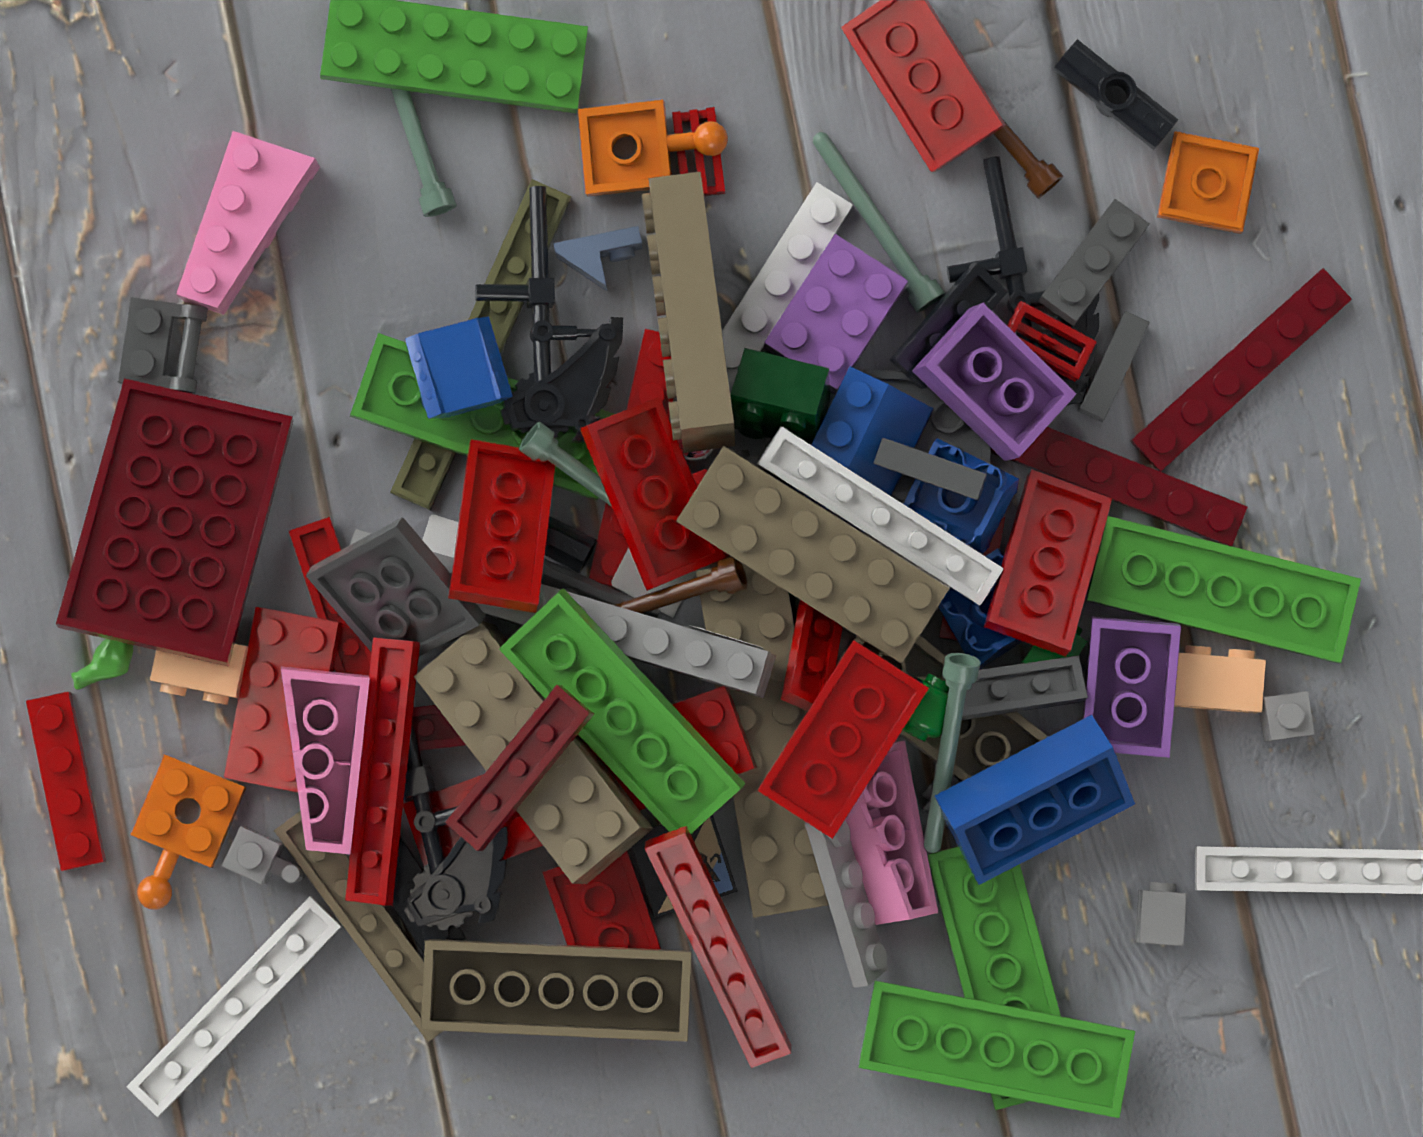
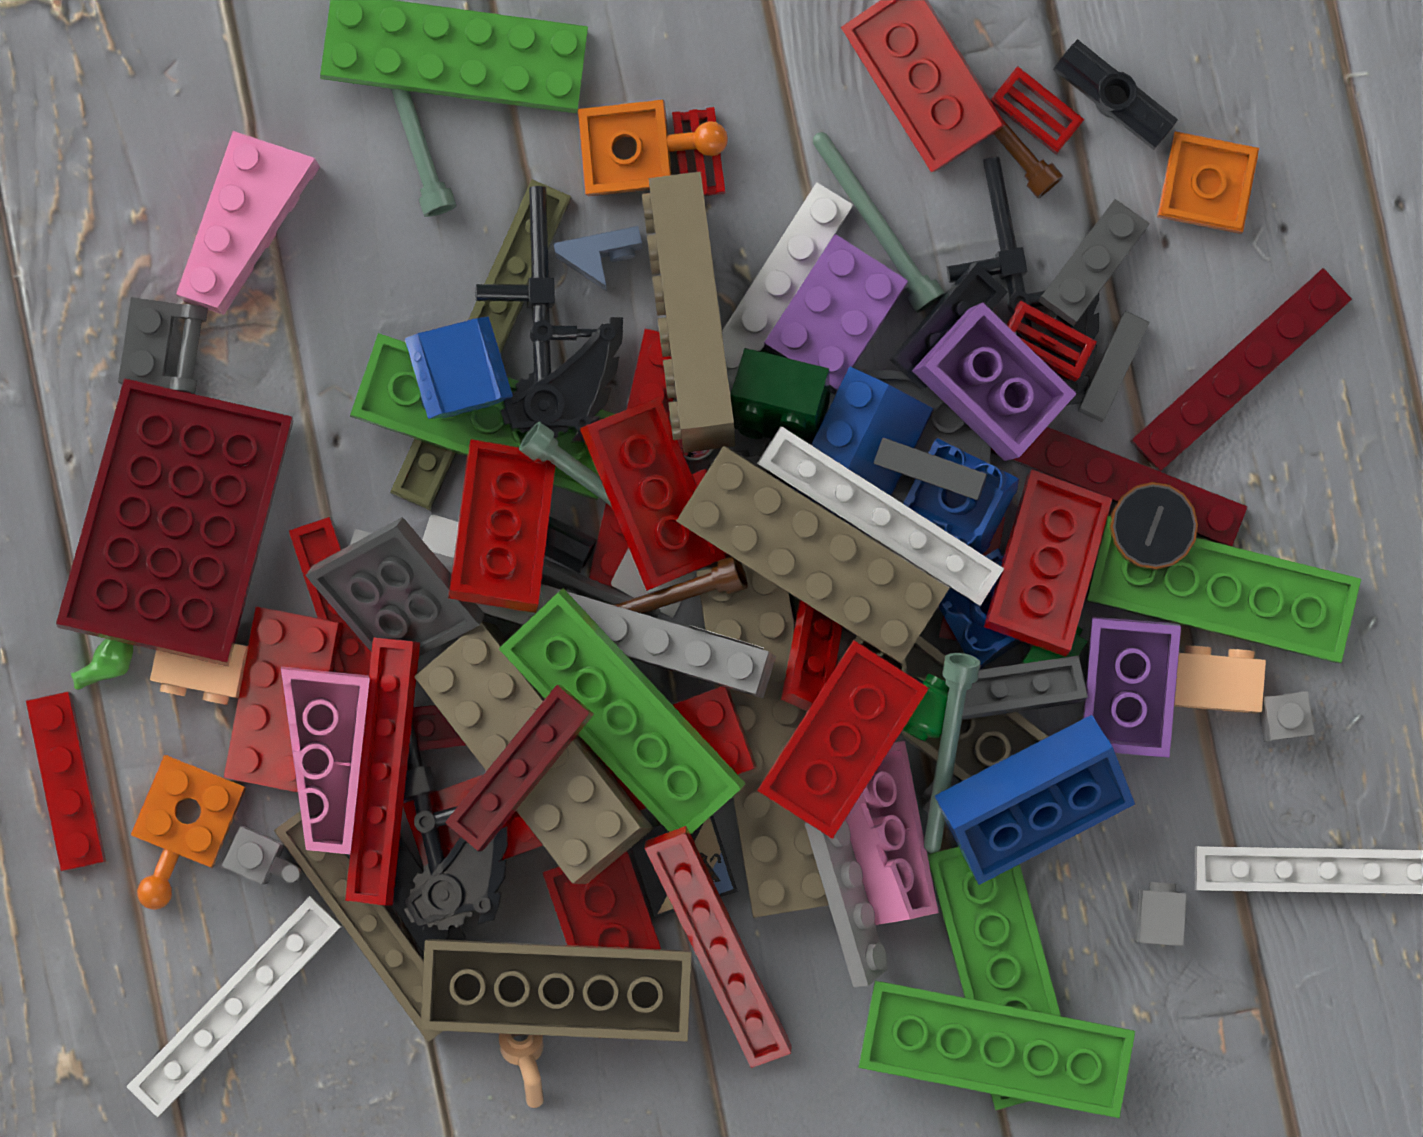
none -> light nougat plate [499,1033,544,1108]
none -> red tile [990,66,1085,155]
none -> black tile [1109,482,1198,570]

